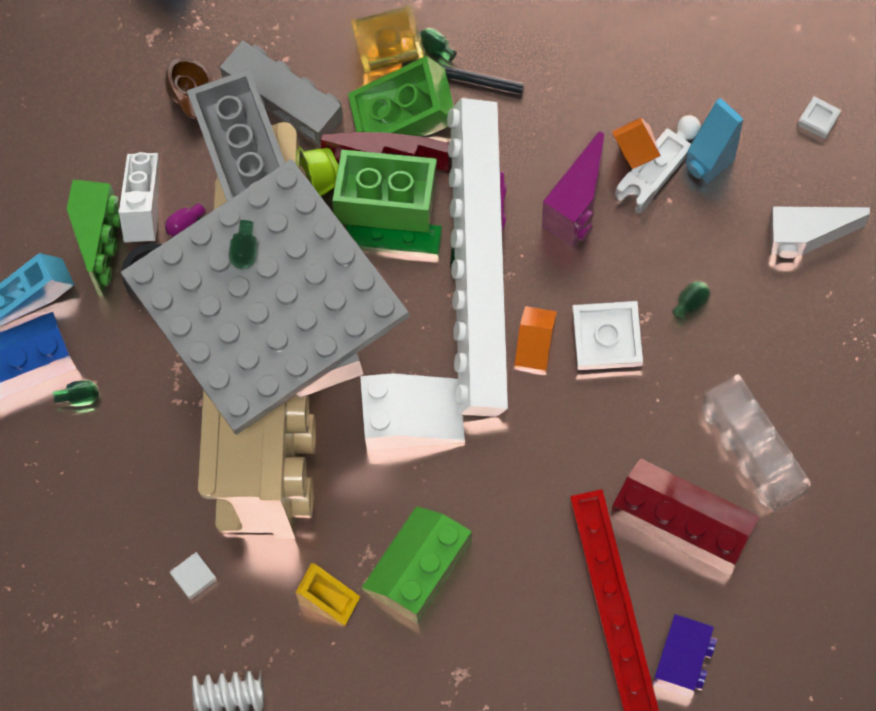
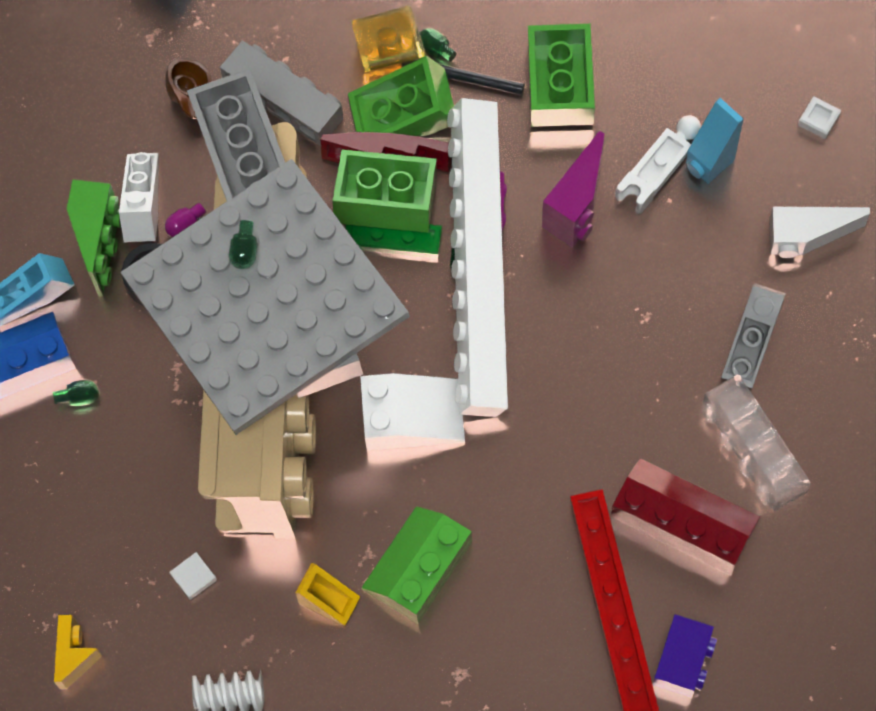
lime piece [299,147,339,197] -> none
orange slope [514,306,557,373] -> none
white plate [572,301,643,370] -> none
orange slope [612,118,661,169] -> none
clear green cylinder [672,281,710,320] -> none
none -> yellow slope [54,615,102,689]
none -> bright green brick [528,23,595,127]
none -> light grey slope [721,283,786,388]

